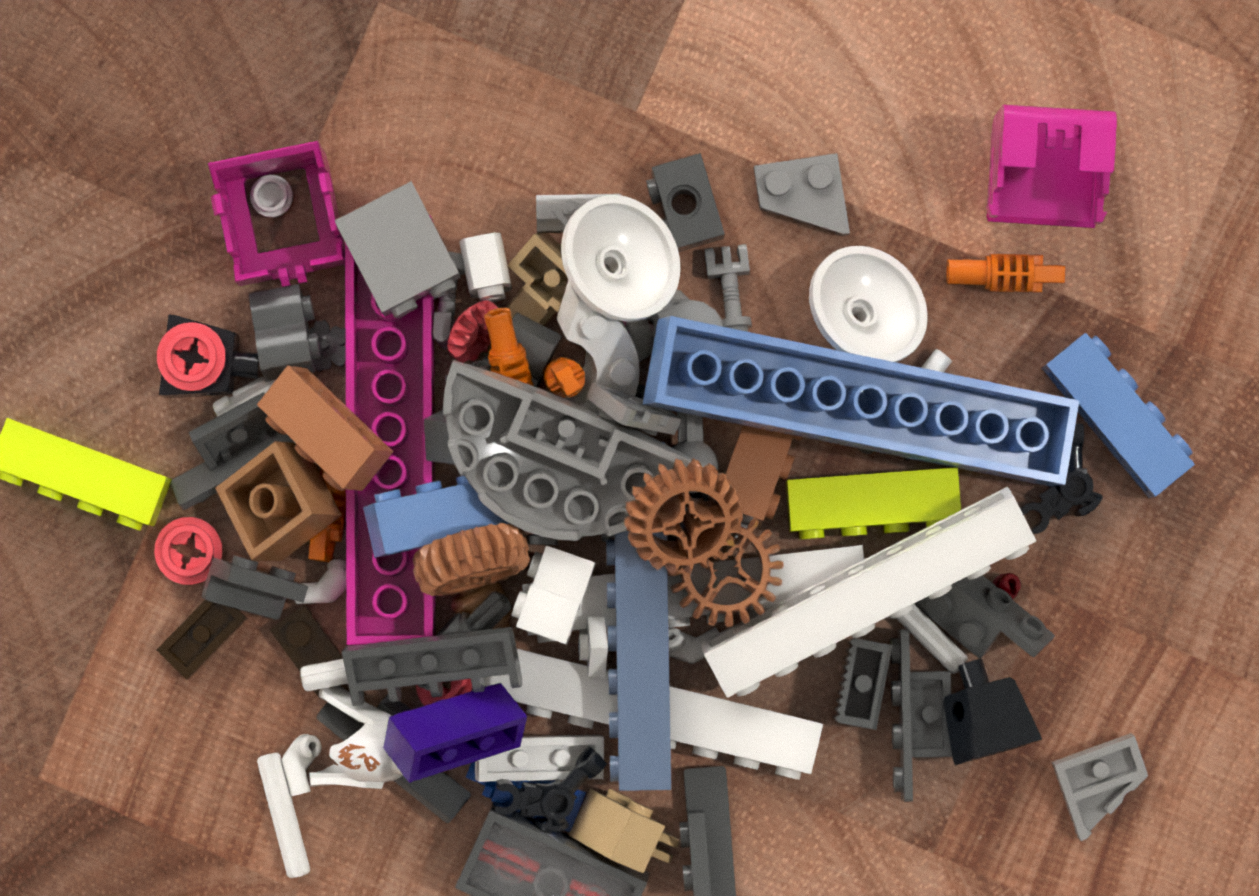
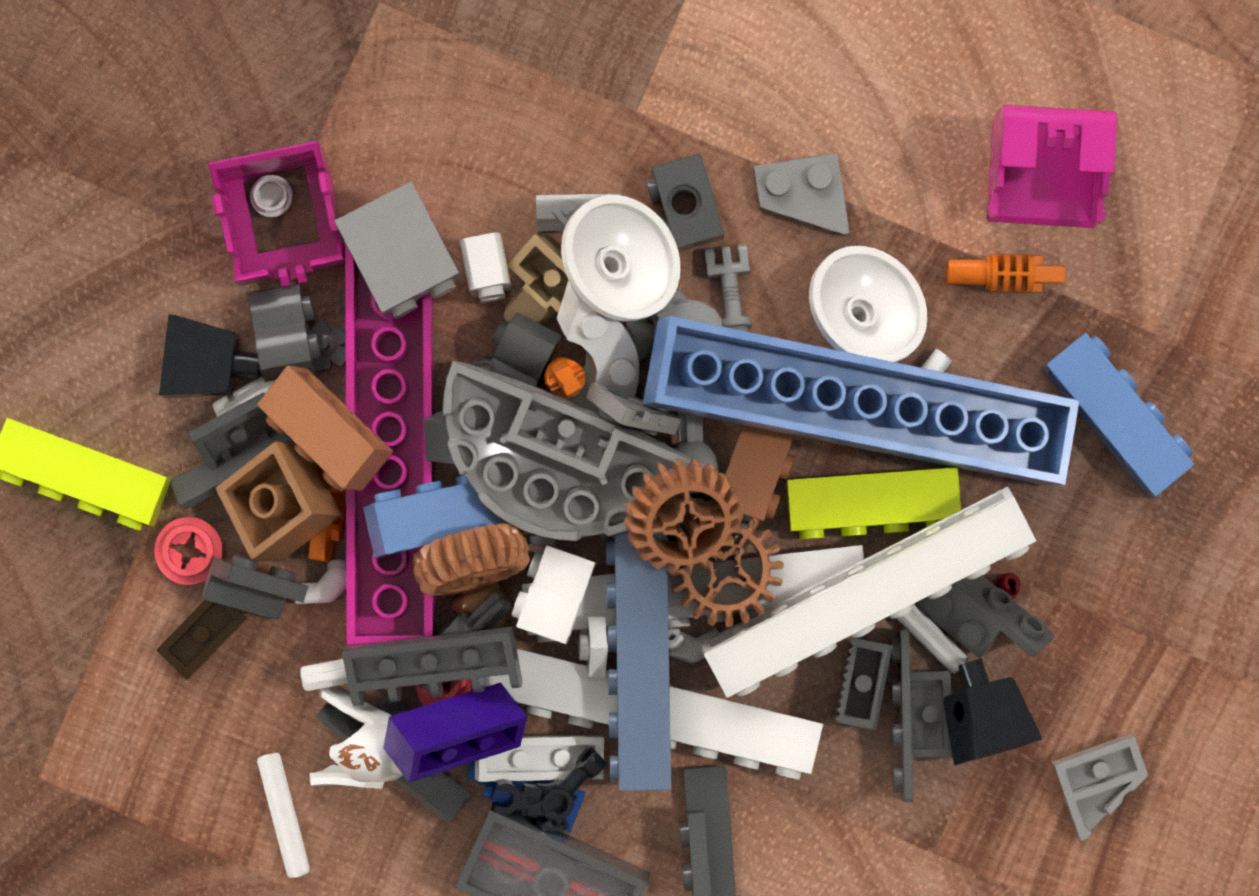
coral gear [157,322,226,391] -> none
dark brown plate [269,604,343,698] -> none
white arm [282,734,322,797] -> none
light grey hinge [433,252,465,350] -> none
coral gear [447,300,498,363] -> none
orange hinge [484,308,534,386] -> none
tan brick [569,788,680,873] -> none
black piece [1020,424,1103,534] -> none

